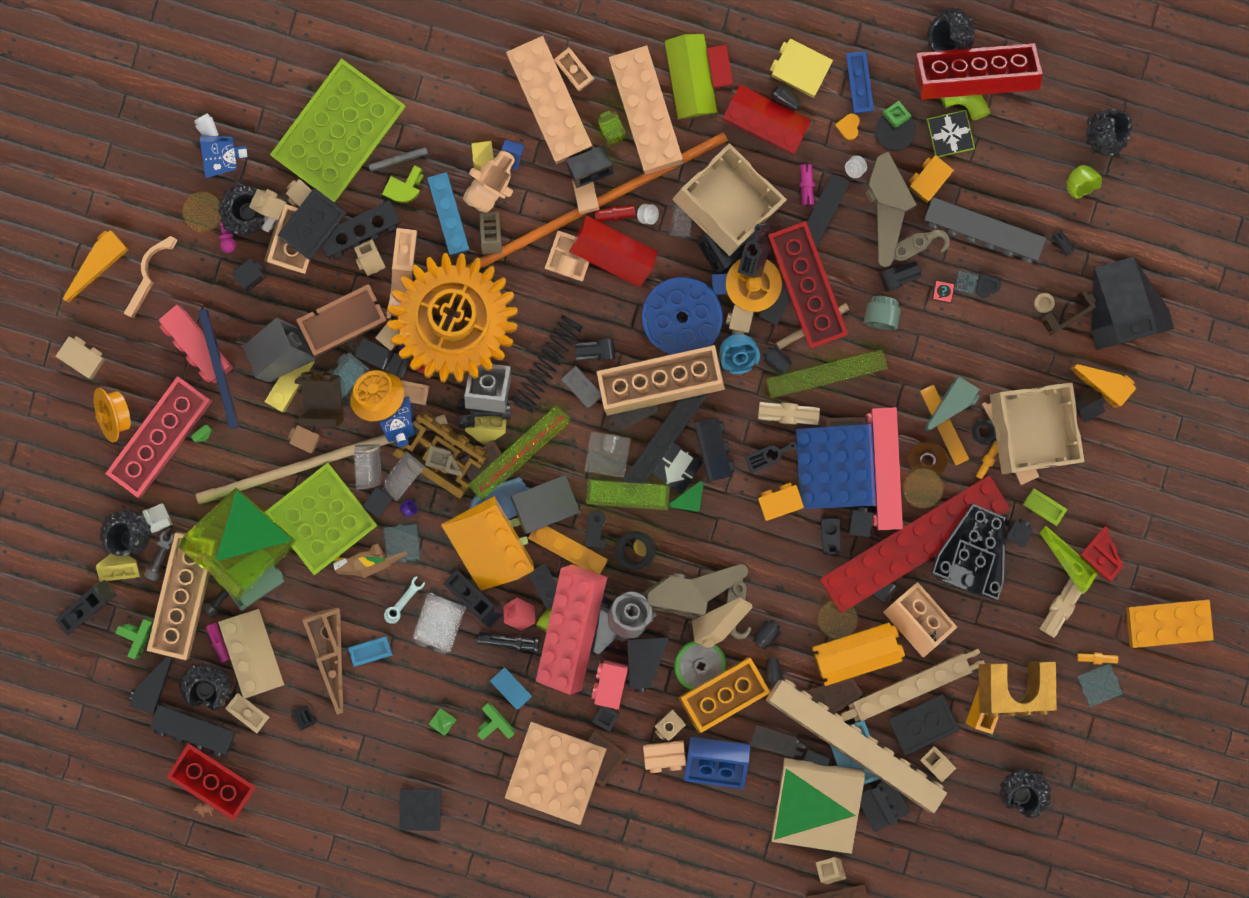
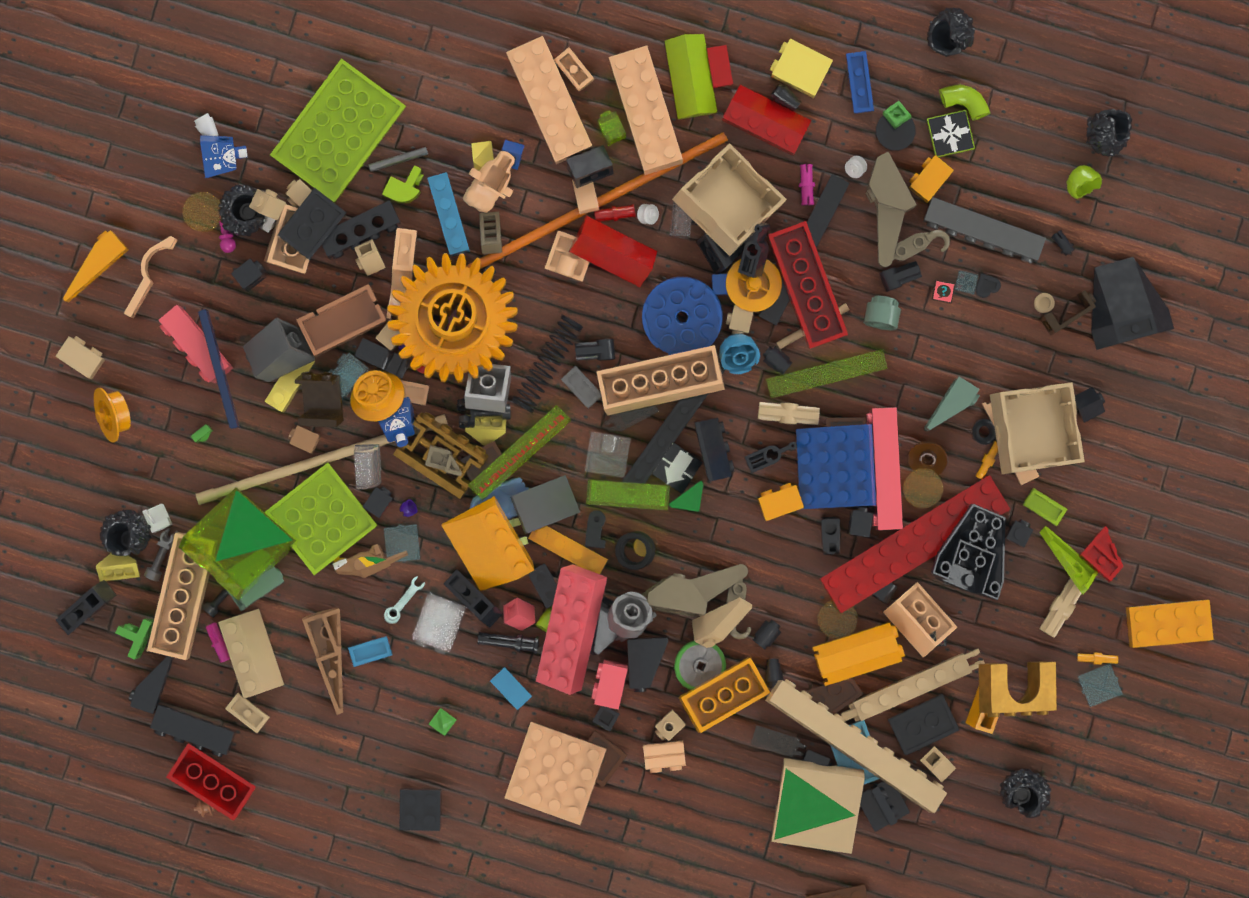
coral brick [105,376,213,498] -> none
black hair [179,663,232,711] -> none
black slope [292,705,316,731] -> none
clear brick [384,451,425,501] -> none
bright green bracket [477,701,516,741] -> none
blue slope [684,737,750,789] -> none
tan brick [816,857,846,884] -> none
light orange tile [835,114,860,140] -> none
red brick [914,43,1043,100] -> none
light orange sticker [920,385,969,465] -> none
light orange slope [1069,364,1136,408] -> none

